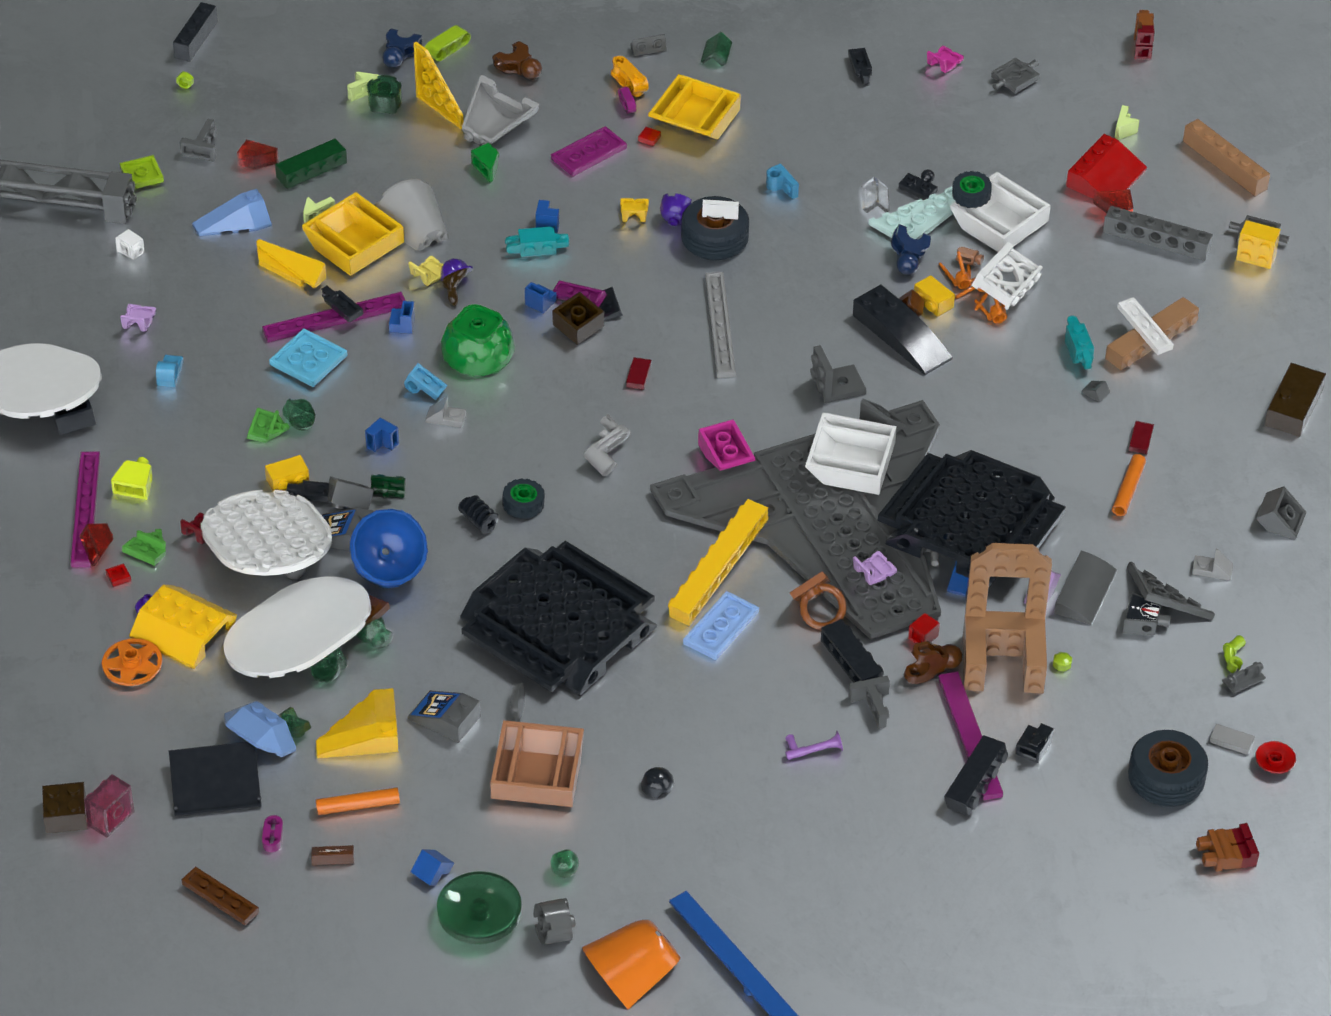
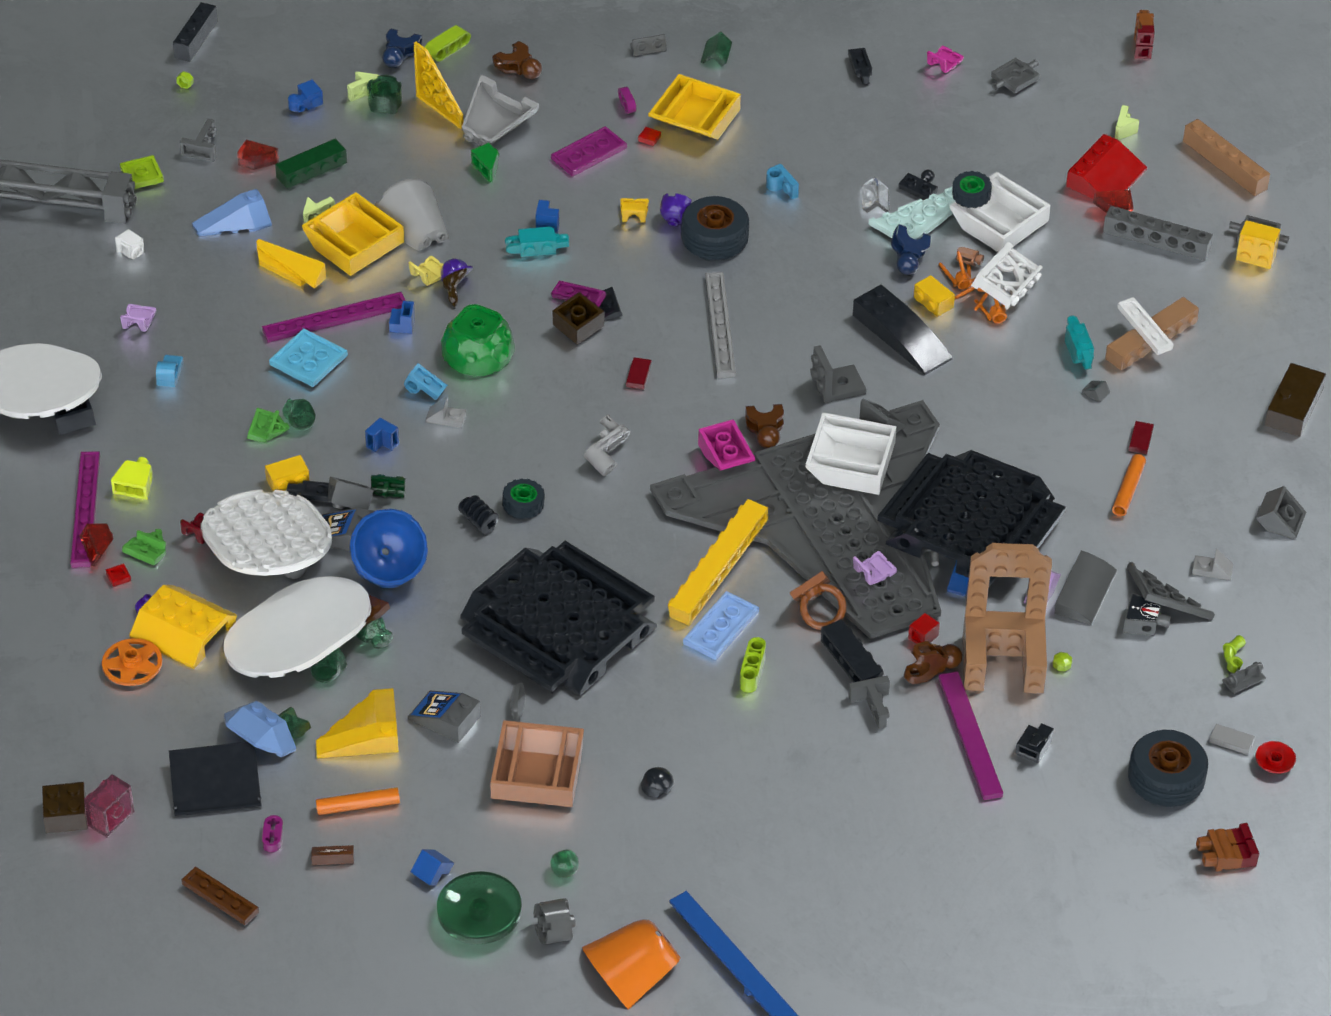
black hinge [321,285,363,323] -> none
blue piece [525,282,557,314] -> none
light orange piece [611,56,649,97] -> none
white tile [702,199,739,219] -> none
medium lavender piece [785,731,843,760] -> none
reddish brown panel [899,289,925,316] -> none
black brick [944,735,1008,816] -> none
none -> blue brick [288,79,323,112]
none -> lime beam [740,637,766,693]
none -> reddish brown piece [745,404,784,449]

